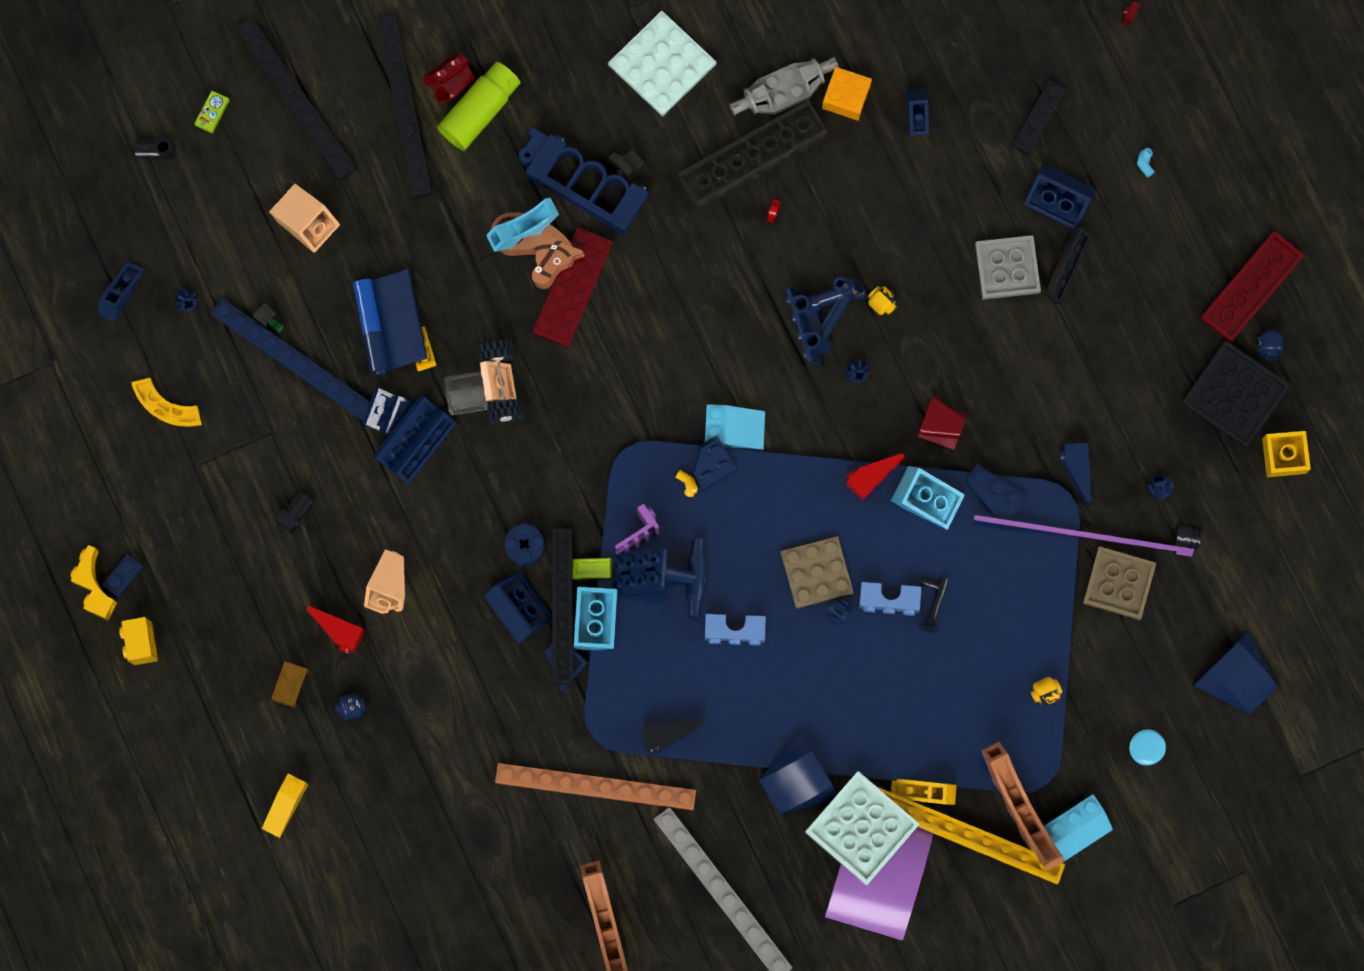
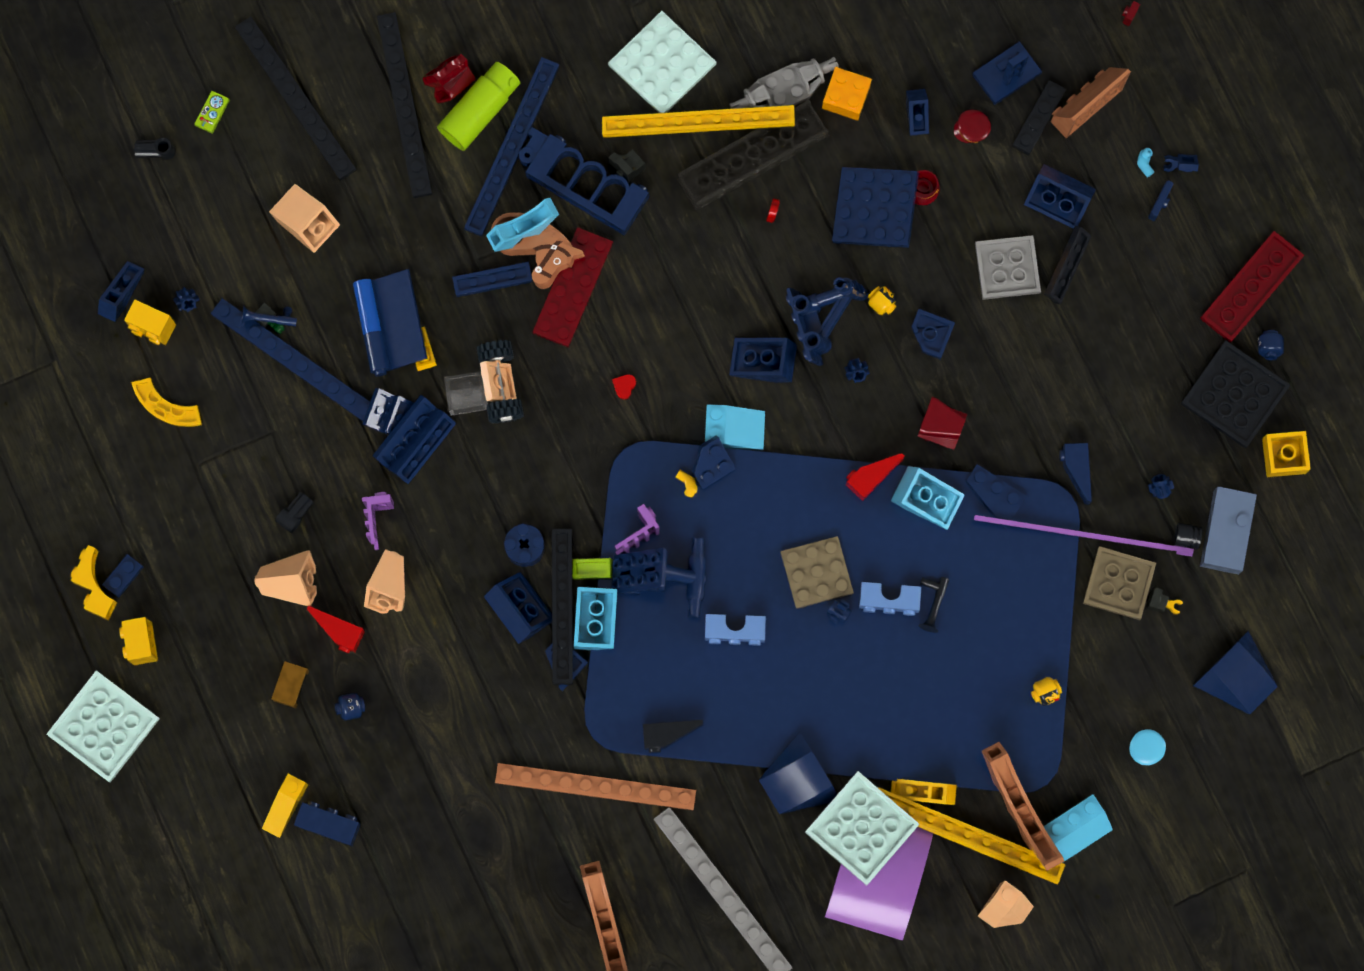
none -> light aqua plate [46,671,160,783]
none -> yellow brick [124,300,176,345]
none -> dark blue piece [241,305,297,327]
none -> light nougat slope [255,550,317,606]
none -> dark blue brick [294,801,361,846]
none -> medium lavender plate [362,492,394,550]
none -> dark blue plate [452,262,533,297]
none -> dark blue plate [464,57,560,237]
none -> yellow plate [602,105,795,138]
none -> red tile [612,374,636,400]
none -> dark blue slope [729,338,797,382]
none -> dark blue plate [832,167,919,248]
none -> dark blue plate [911,309,955,360]
none -> dark red piece [915,170,940,205]
none -> dark red piece [954,110,991,143]
none -> dark blue piece [972,41,1042,105]
none -> light nougat slope [978,881,1034,928]
none -> nougat slope [1051,67,1131,138]
none -> pearl dark grey piece [1146,587,1183,614]
none -> dark blue plate [1148,180,1174,221]
none -> dark blue plate [1163,154,1199,172]
none -> sand blue brick [1200,487,1257,575]

